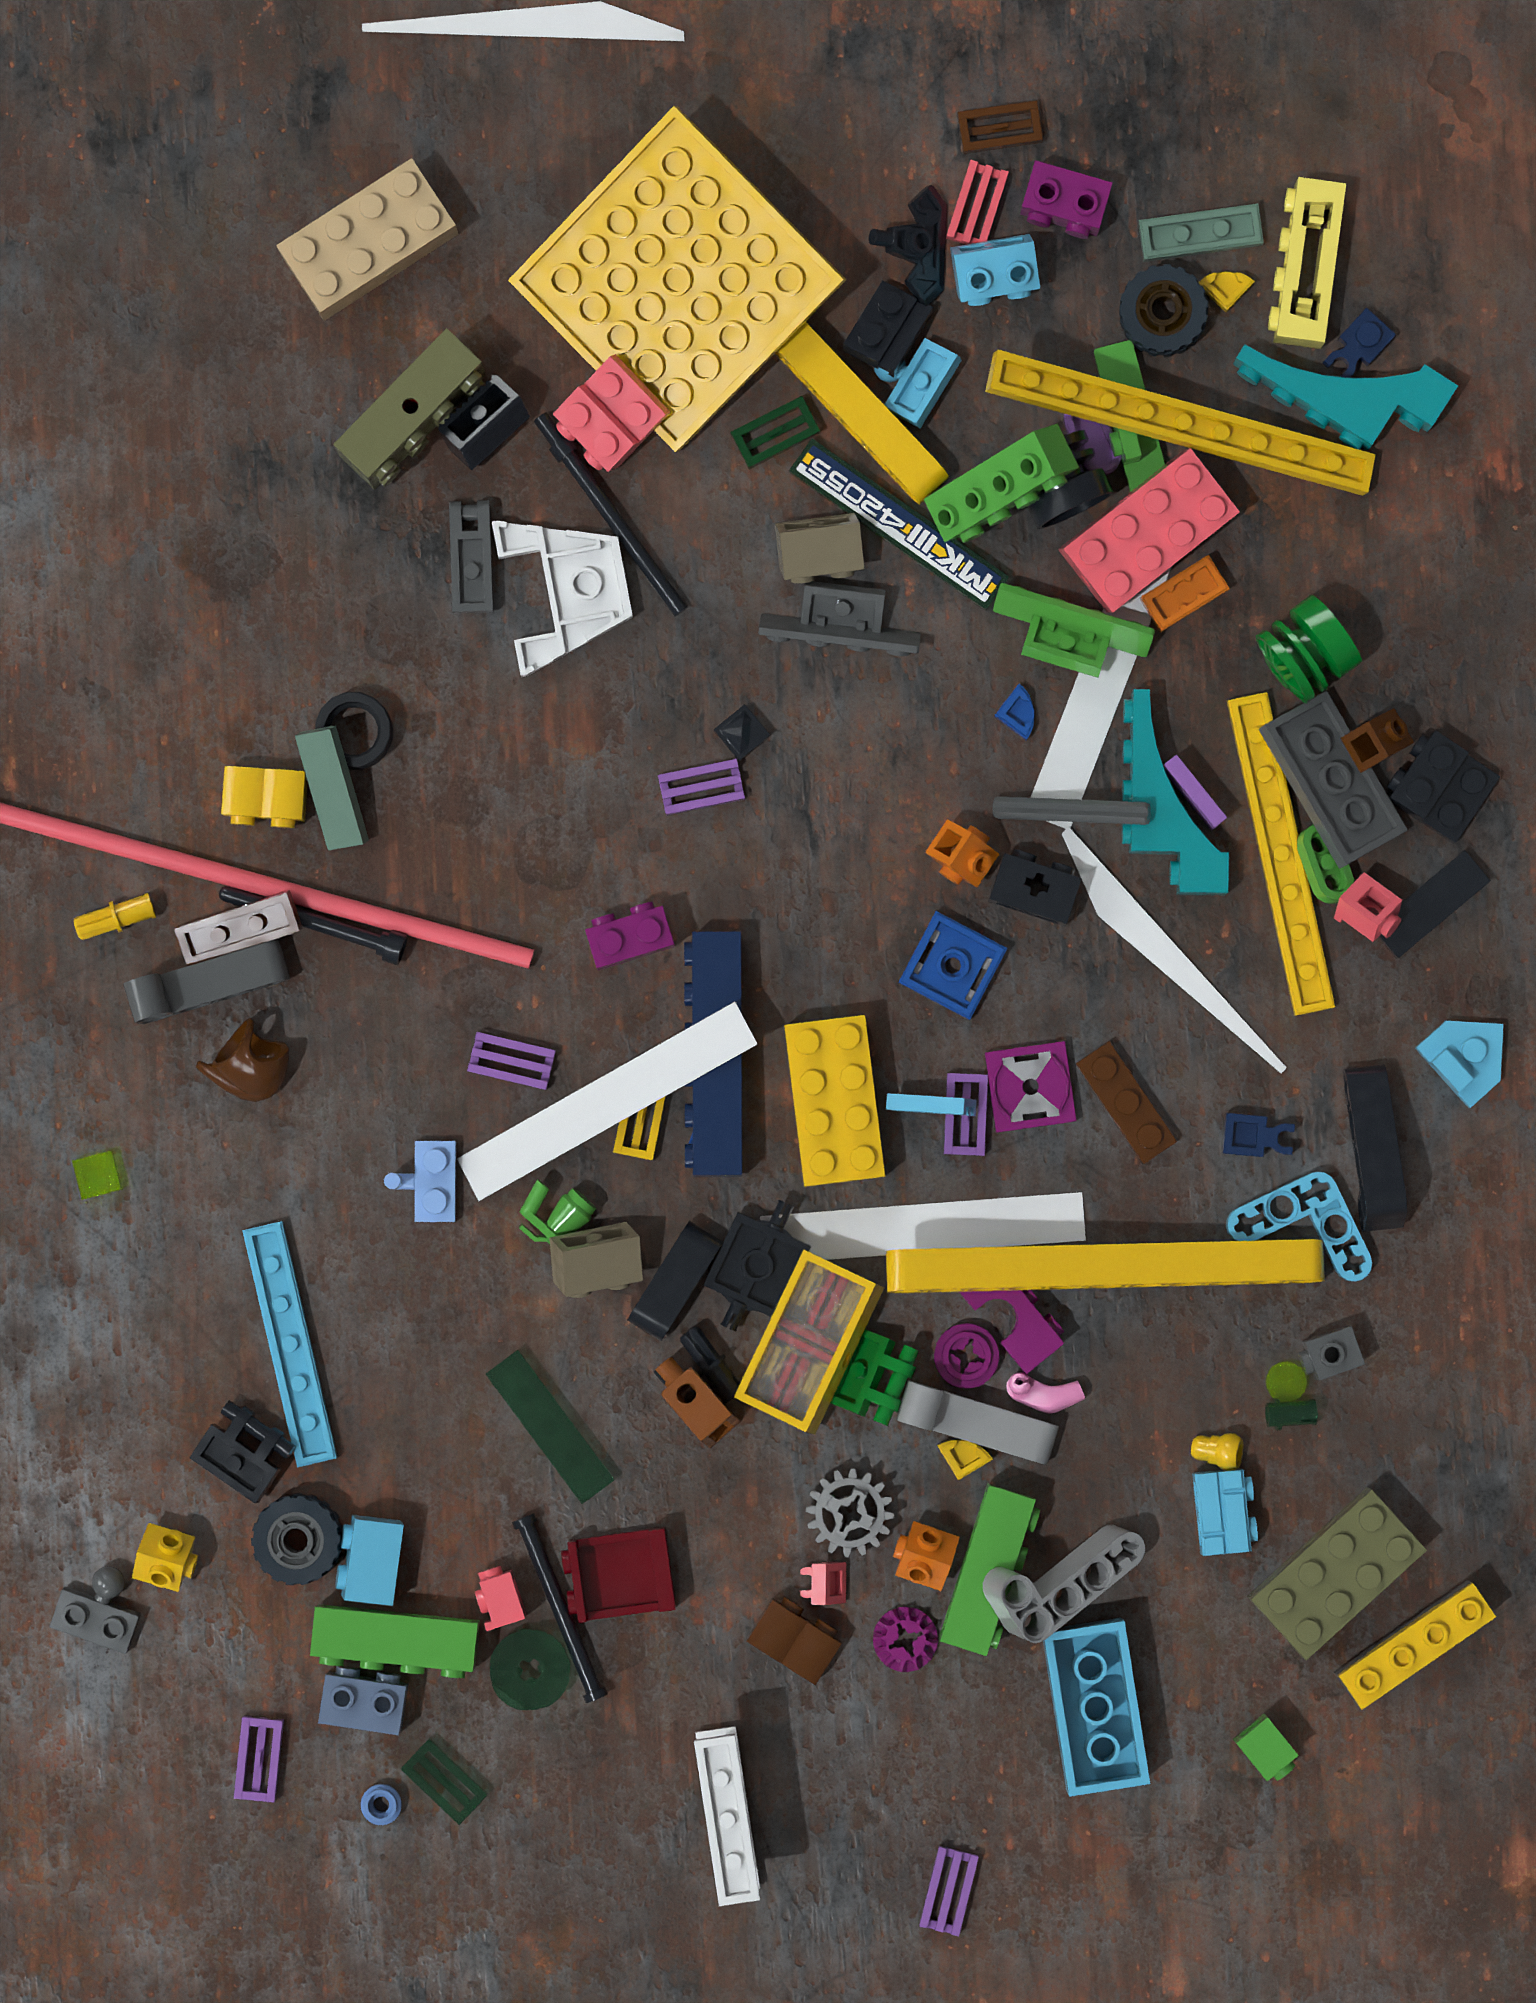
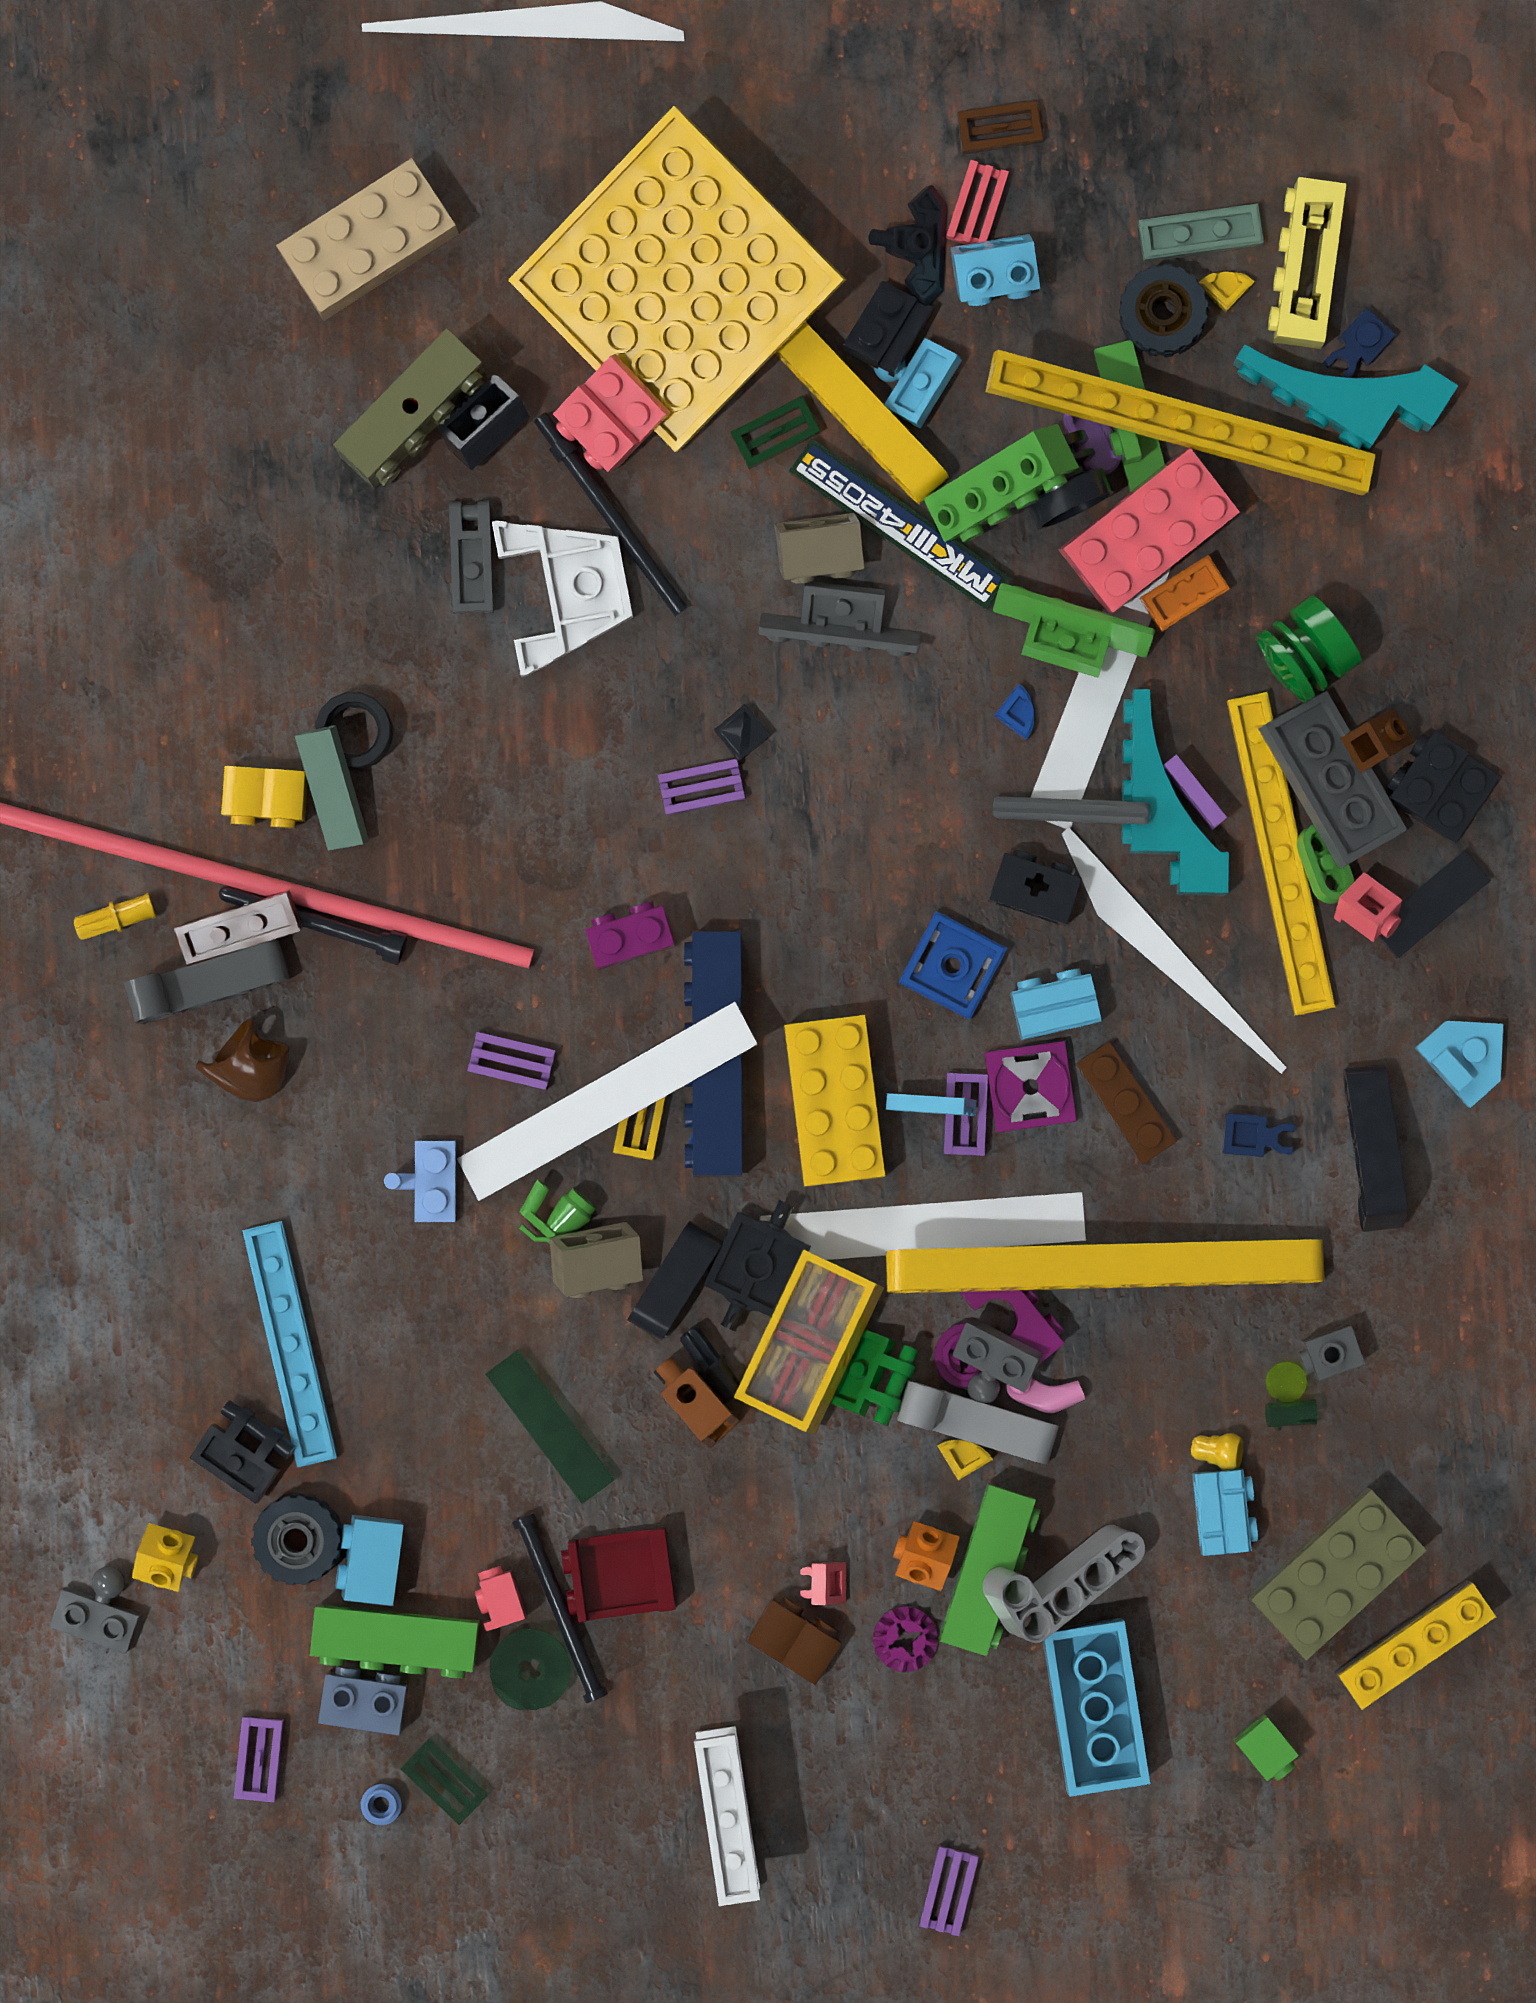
clear neon green tile [72,1151,123,1200] -> none
light grey gear [806,1468,894,1557] -> none
orange brick [925,819,999,888] -> none
magenta brick [1020,160,1113,239] -> none
medium azure beam [1226,1172,1372,1281] -> none
none -> dark grey plate [952,1317,1044,1404]
none -> medium azure brick [1010,968,1102,1040]

